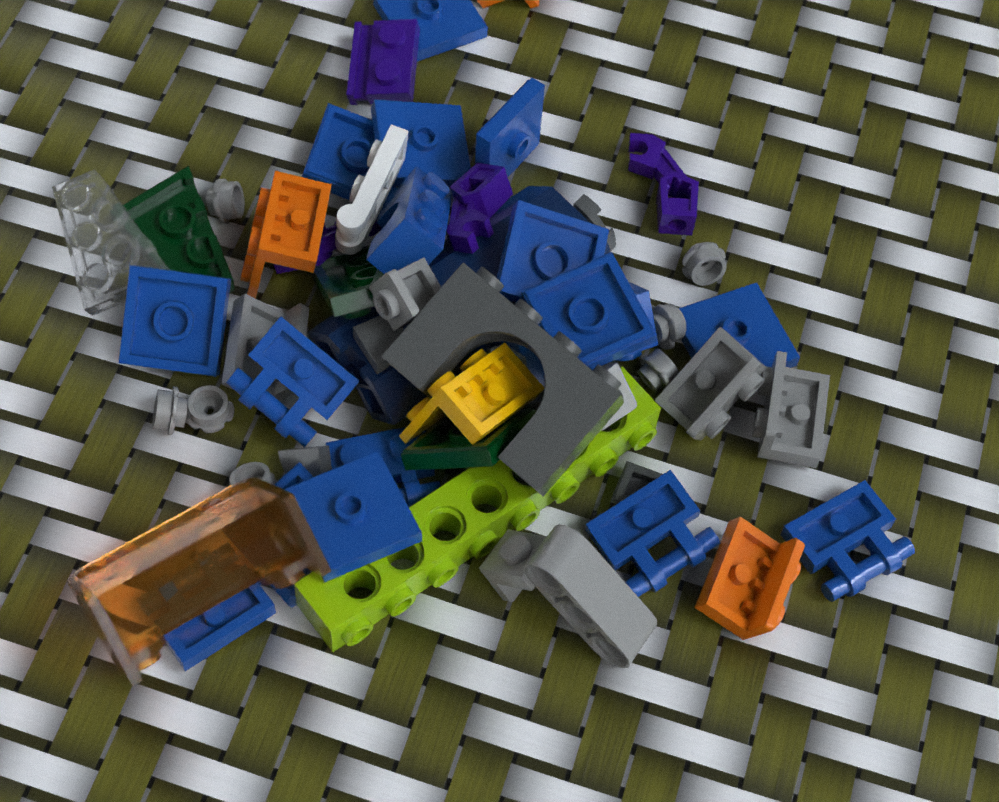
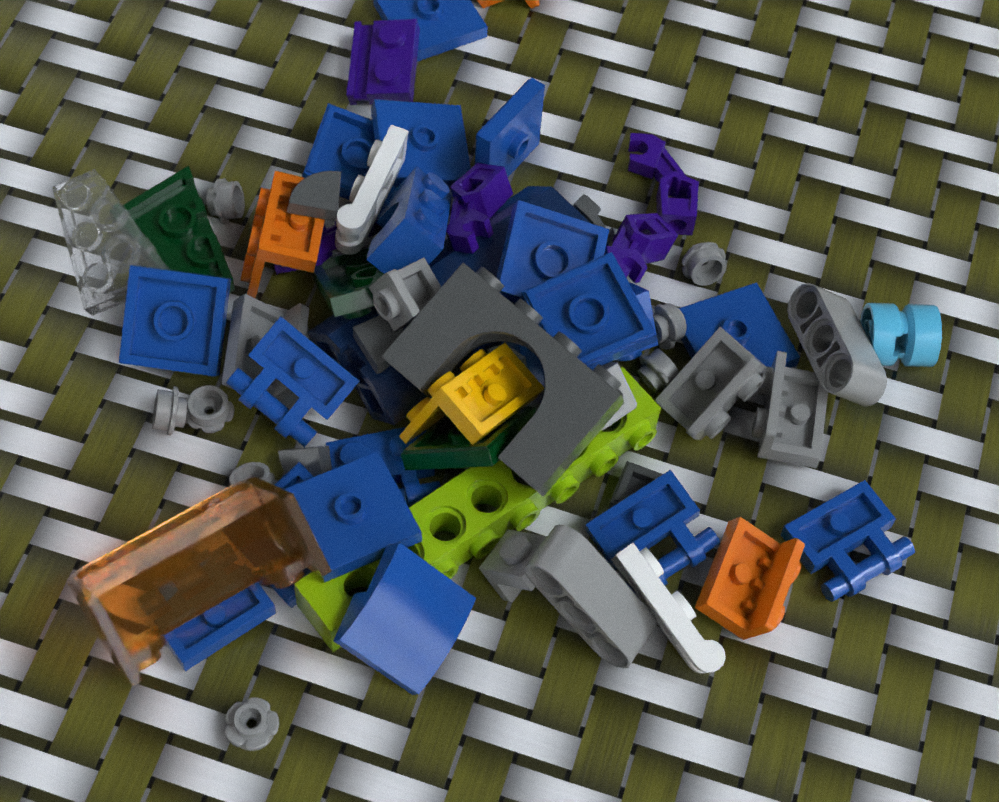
none -> light grey plate [225,697,279,751]
none -> dark grey tile [286,171,341,221]
none -> blue slope [333,542,476,695]
none -> dark purple piece [604,213,678,283]
none -> white plate [611,543,726,674]
none -> light grey beam [787,283,887,407]
none -> medium azure wheel [860,303,942,367]

